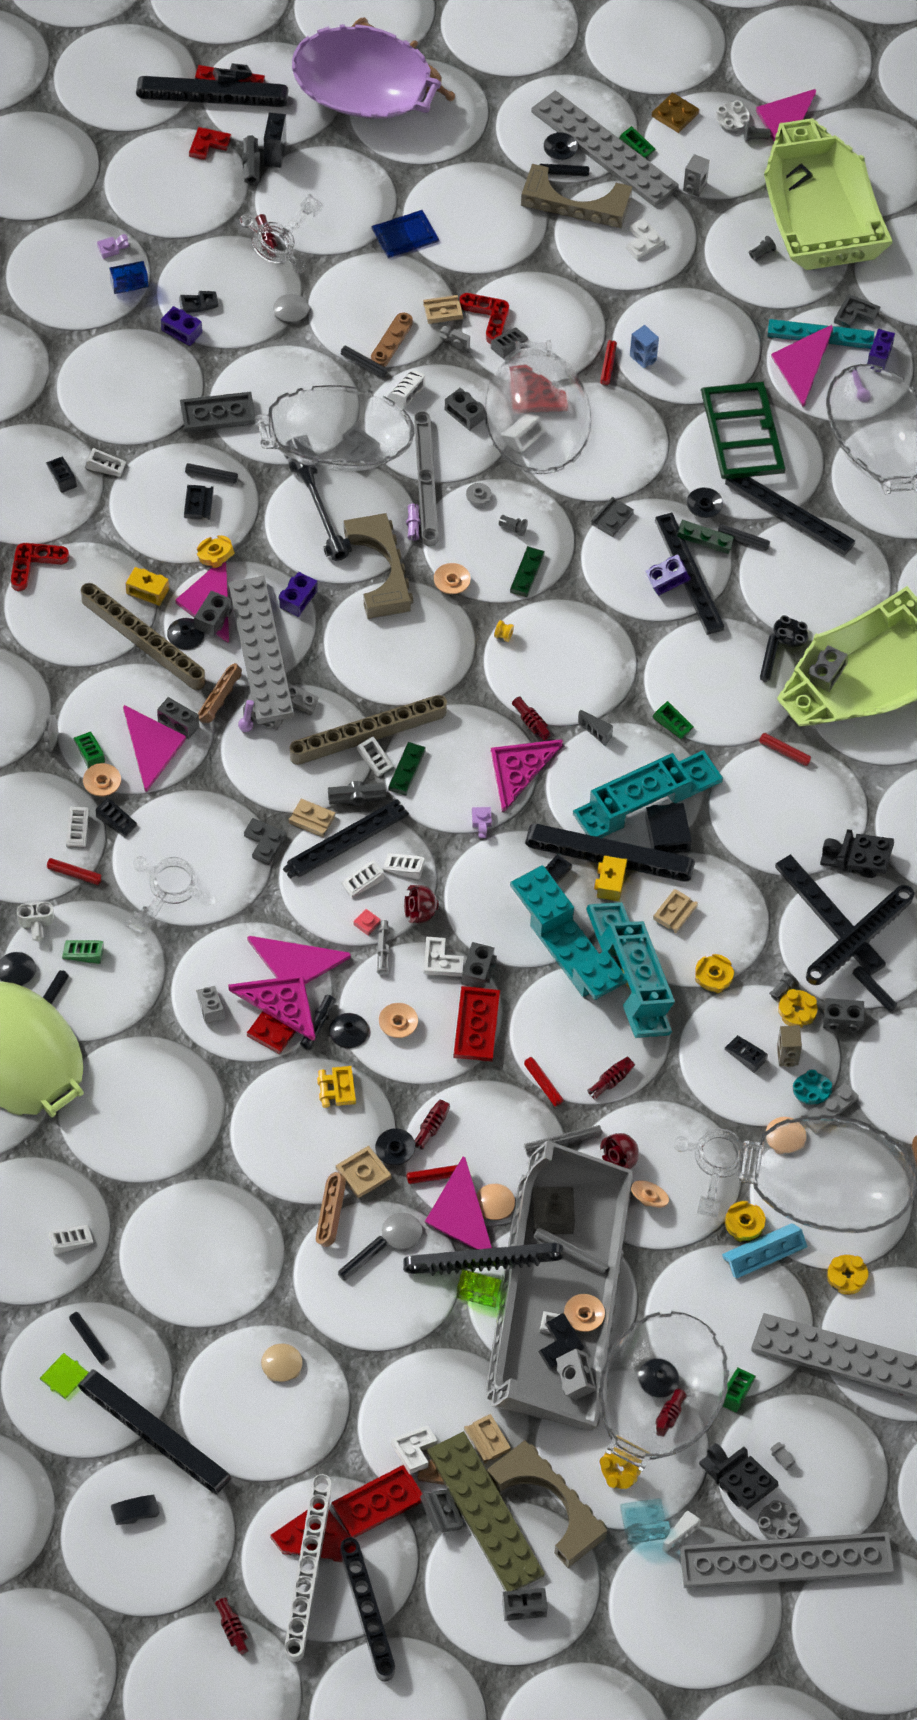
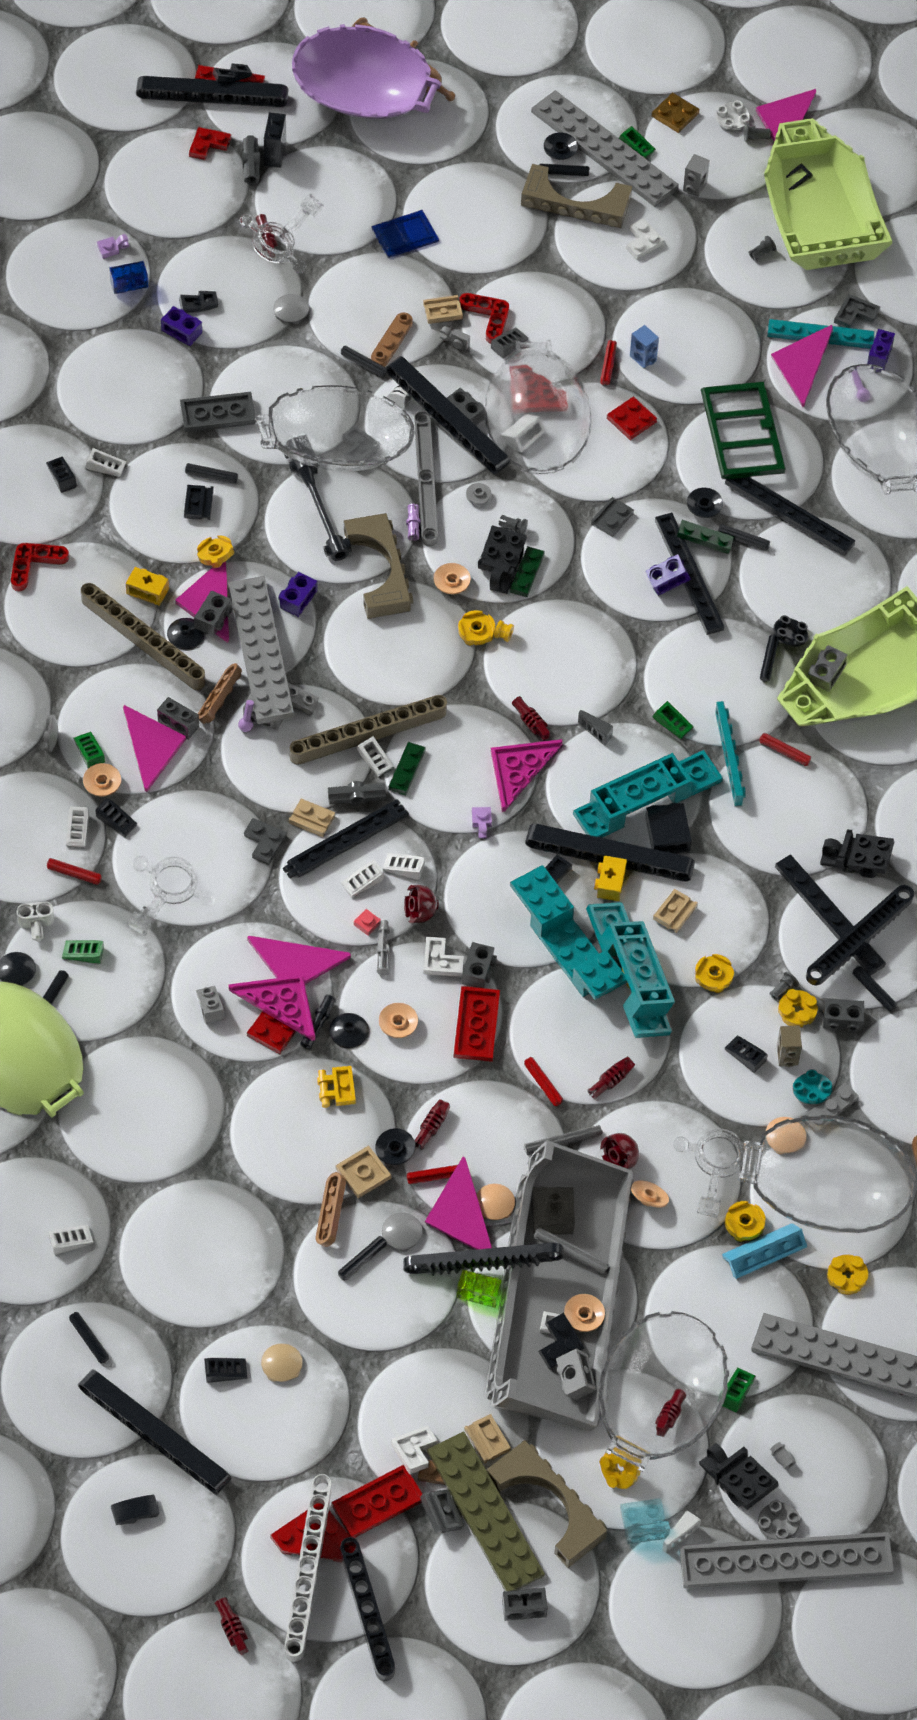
clear neon green piece [40,1353,89,1399] -> none
black dish [638,1358,679,1398] -> none
none -> black slope [204,1358,248,1383]
none -> black beam [386,356,510,474]
none -> yellow plate [458,610,495,646]
none -> black plate [478,525,527,594]
none -> red plate [606,396,657,440]
none -> teal plate [715,701,746,806]

